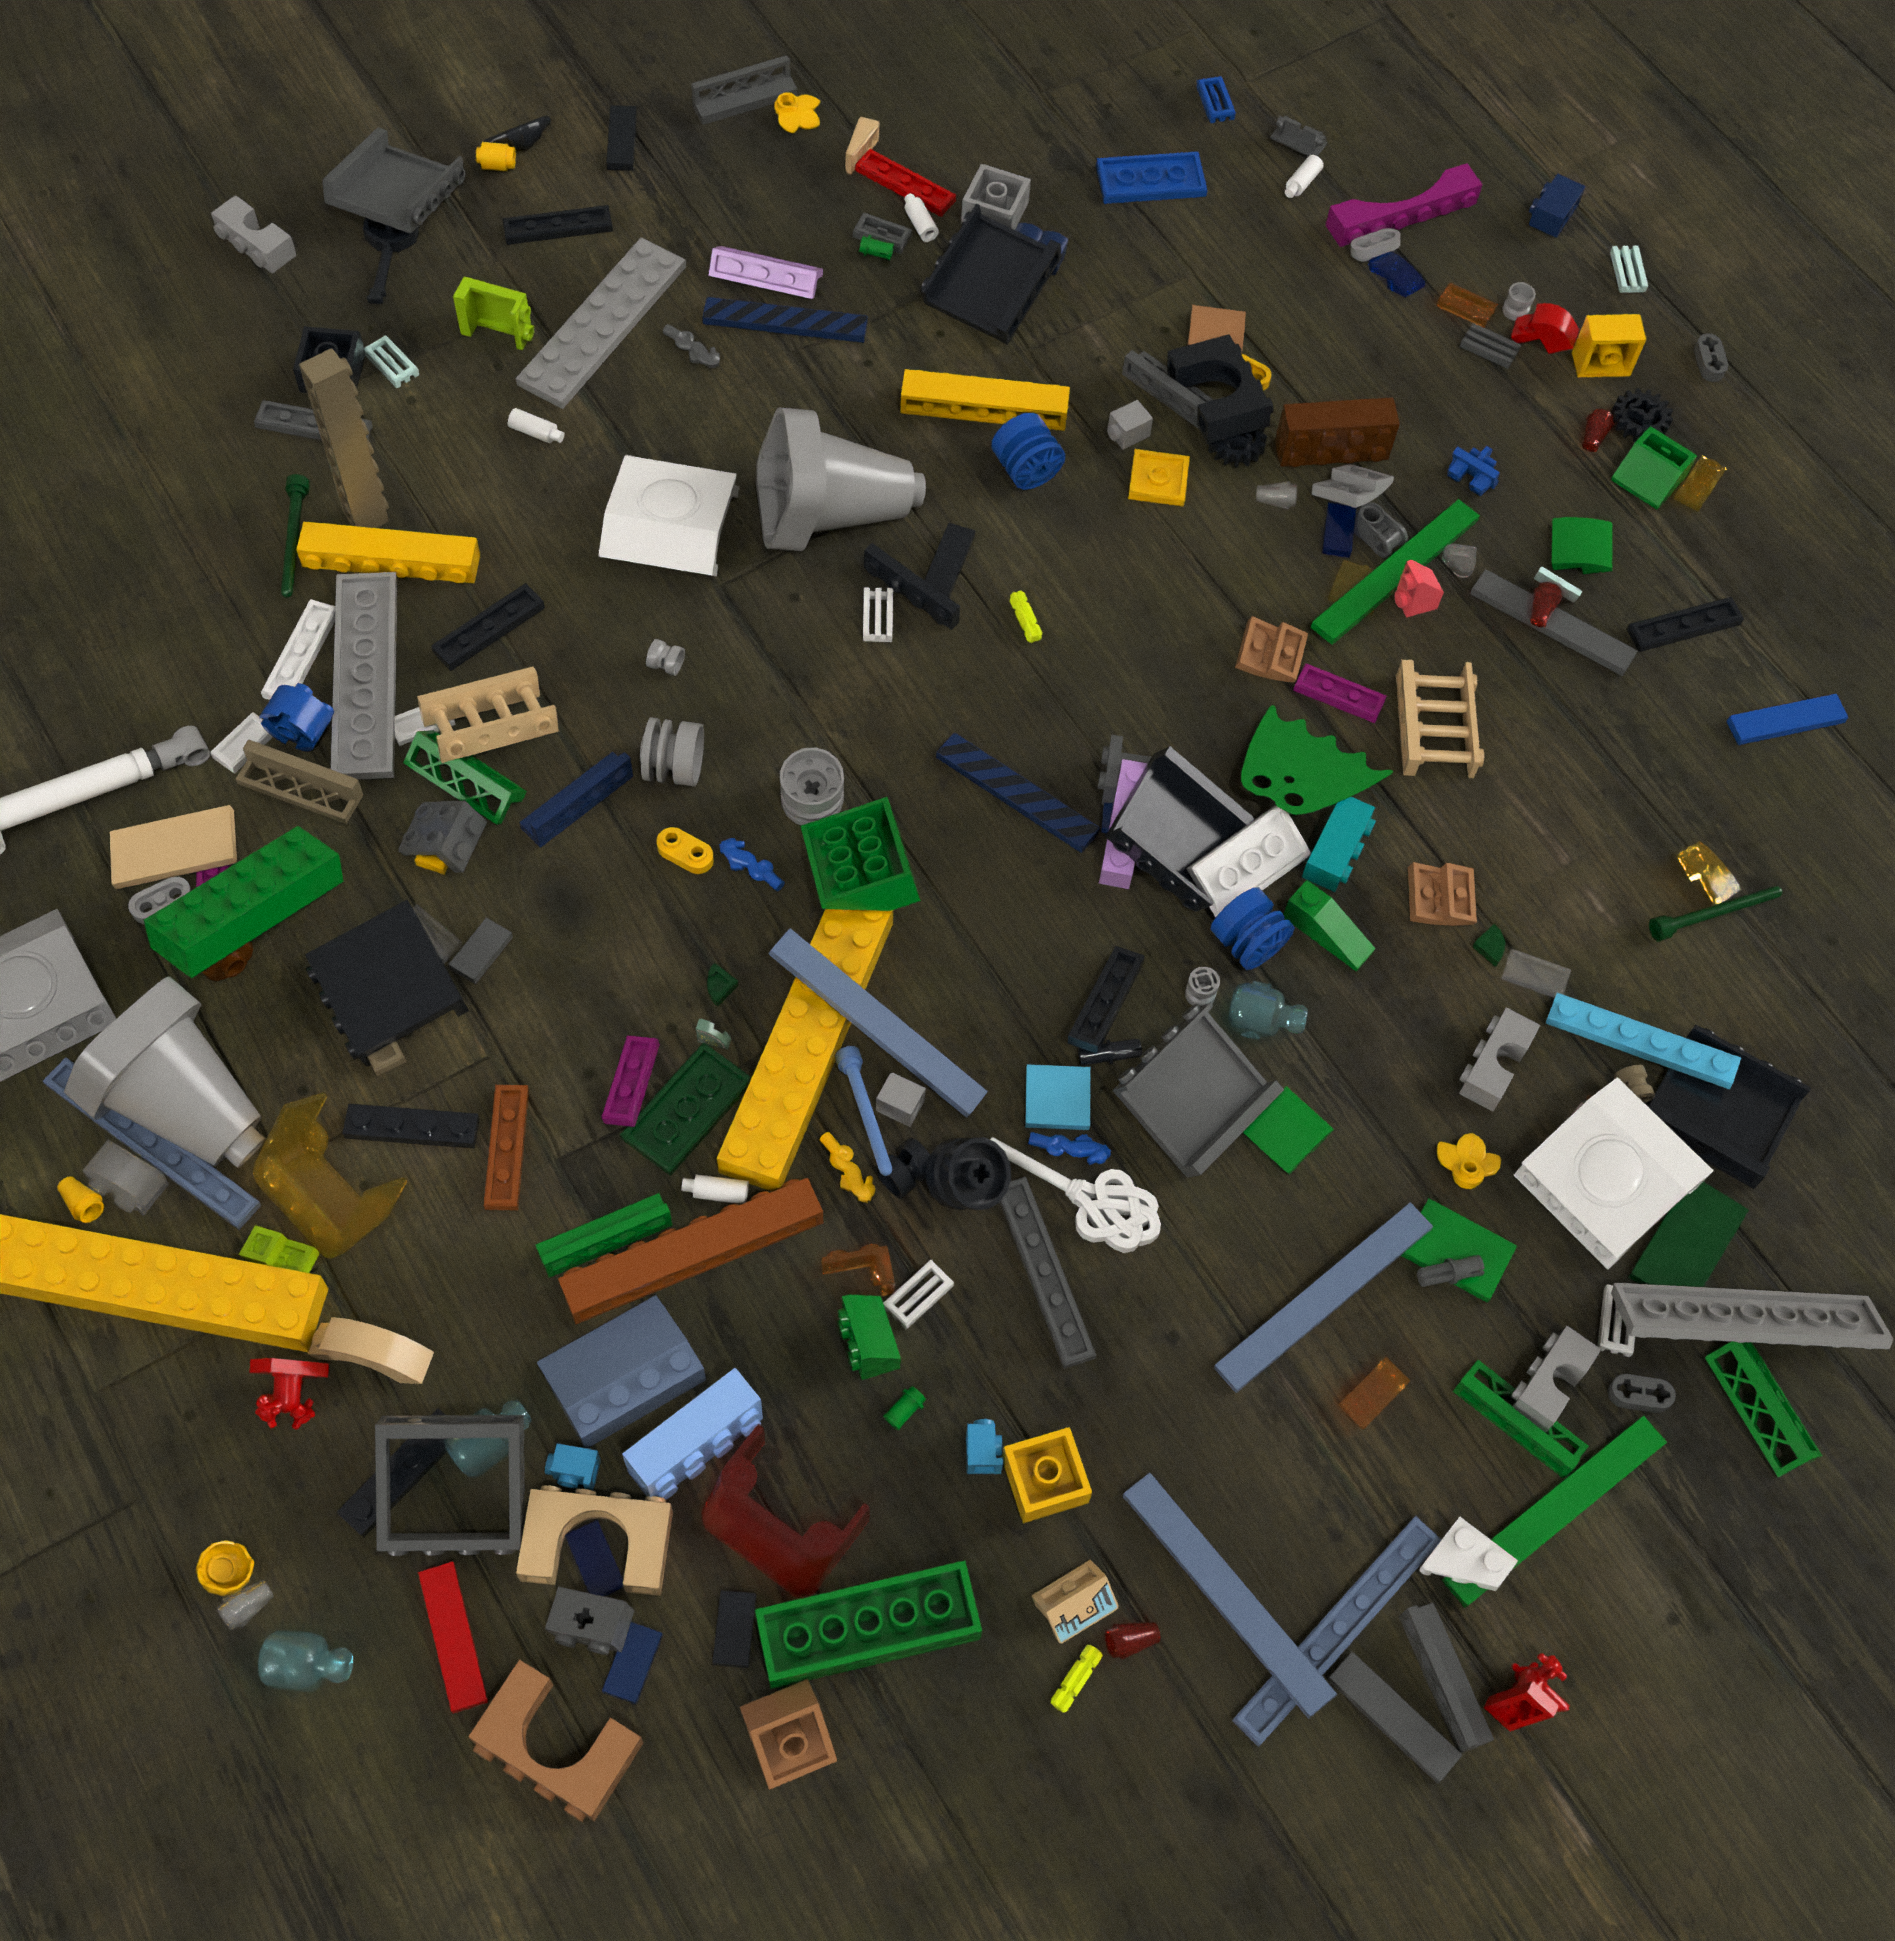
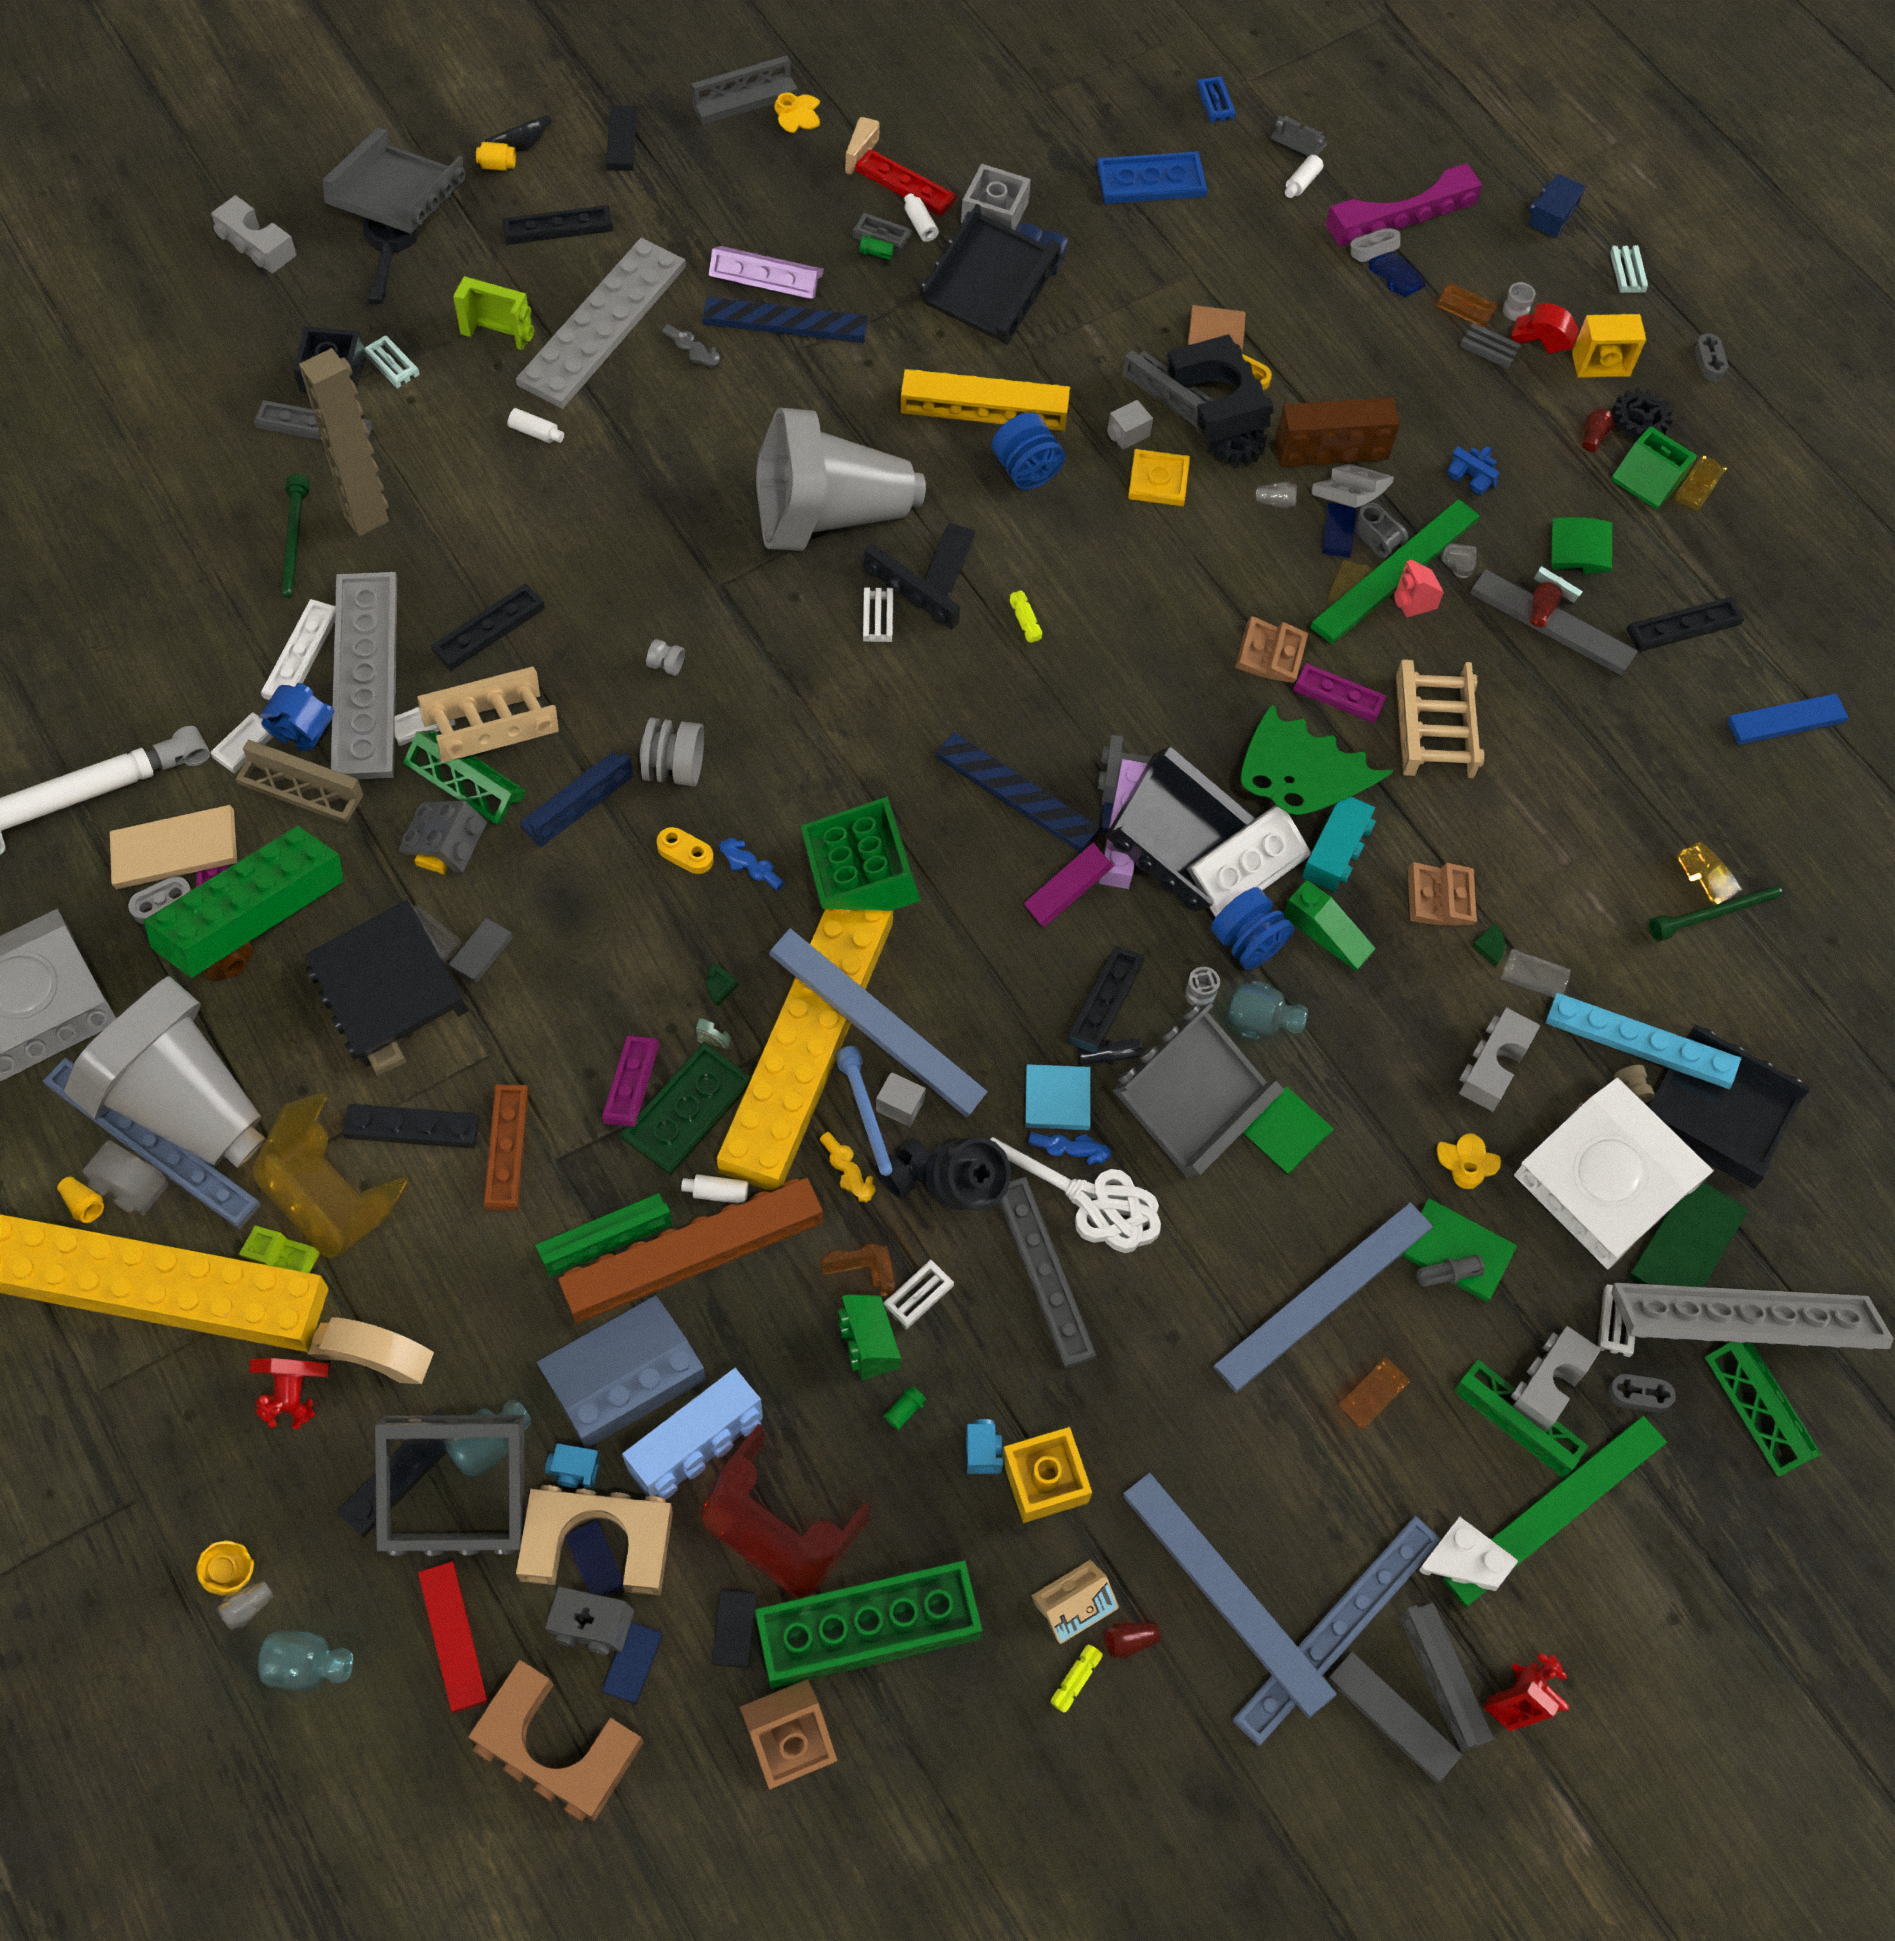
yellow brick [296,521,480,583] -> none
white panel [599,455,739,576] -> none
light grey wheel [780,747,844,825] -> none
none -> magenta tile [1024,843,1114,927]

